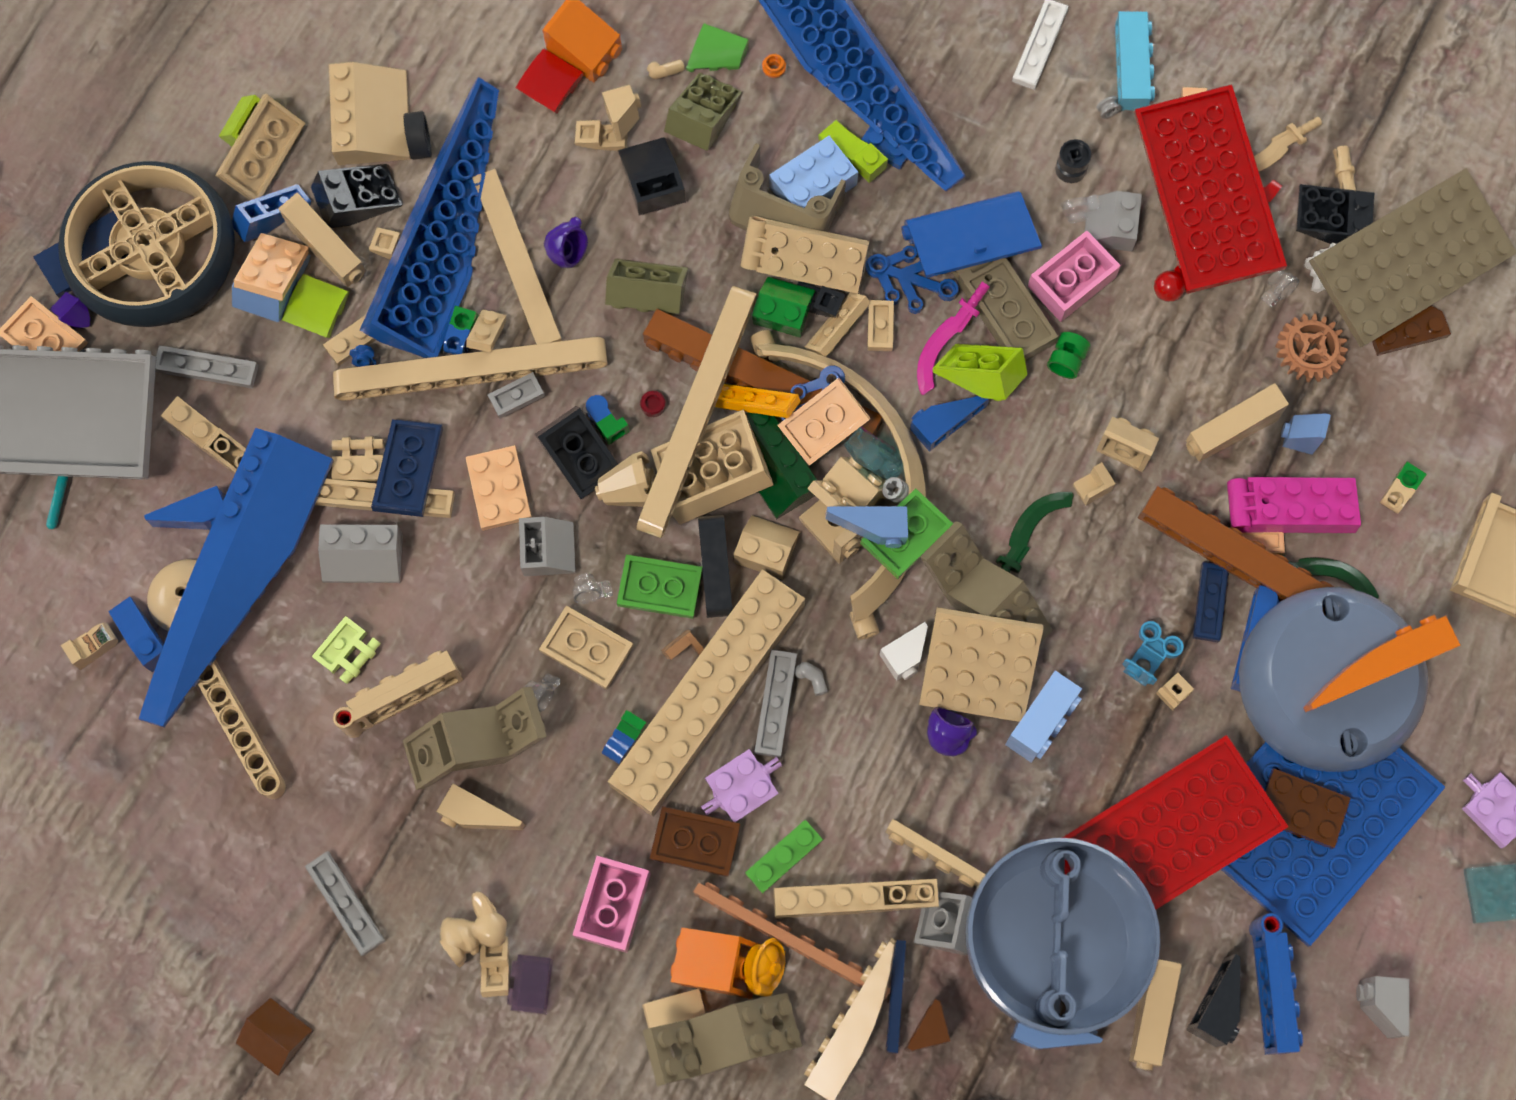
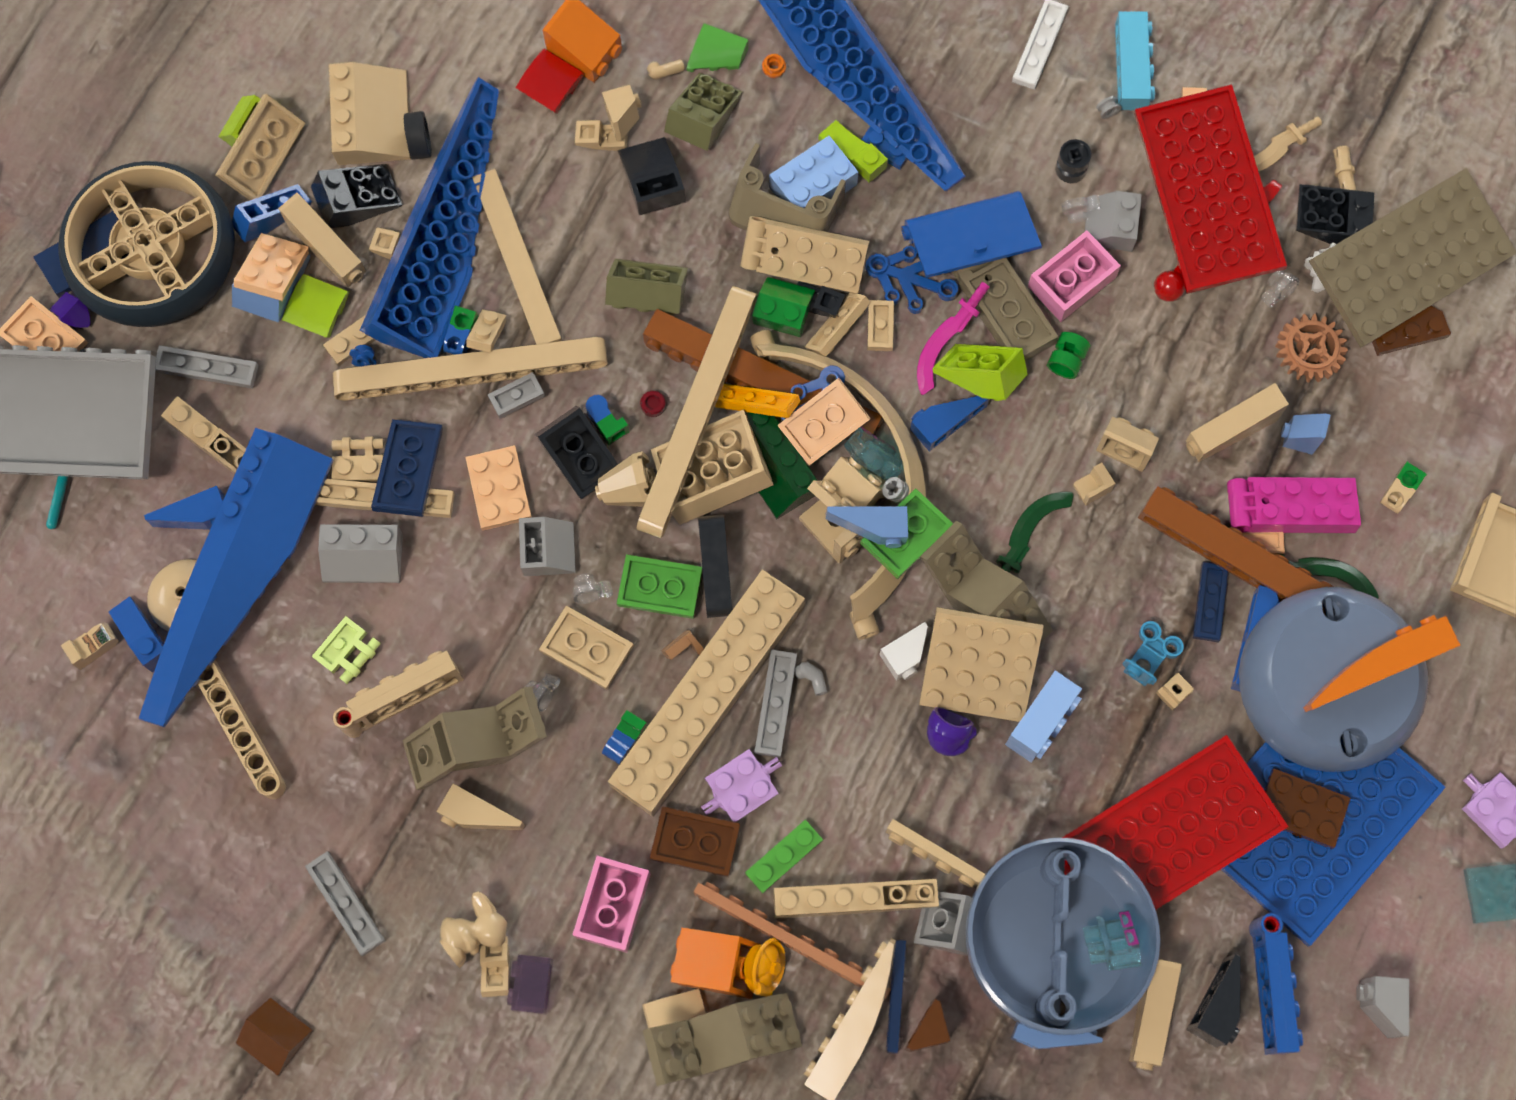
dark purple piece [544,217,588,268] -> none
tan slope [734,515,800,580] -> none
none -> clear light blue hips [1083,910,1142,971]

